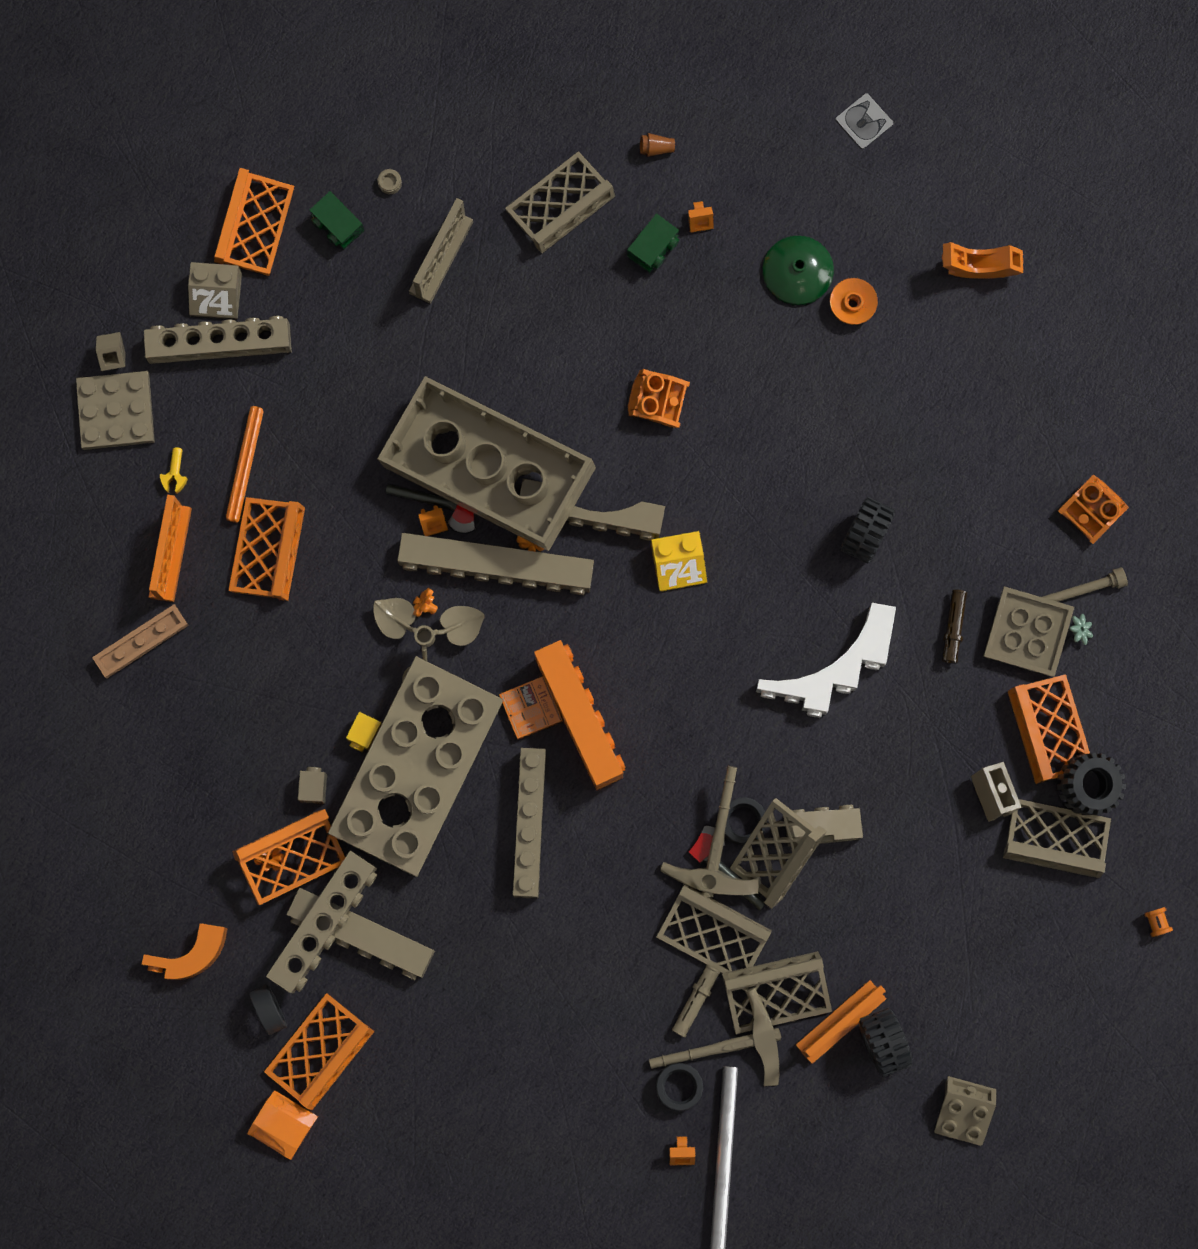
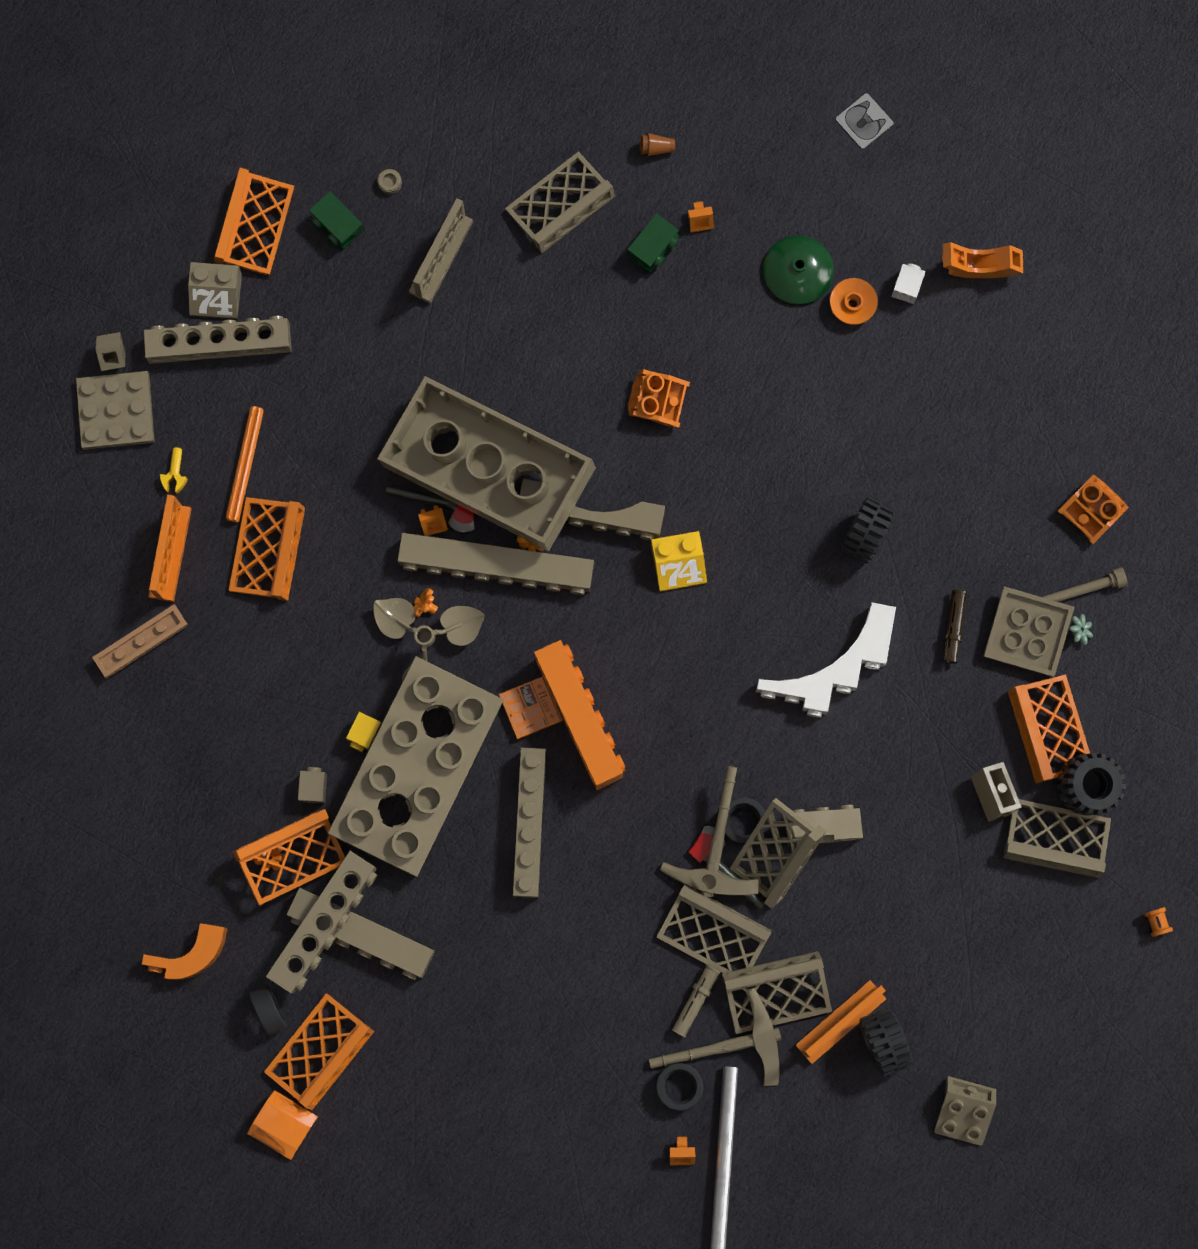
none -> white brick [891,264,926,304]

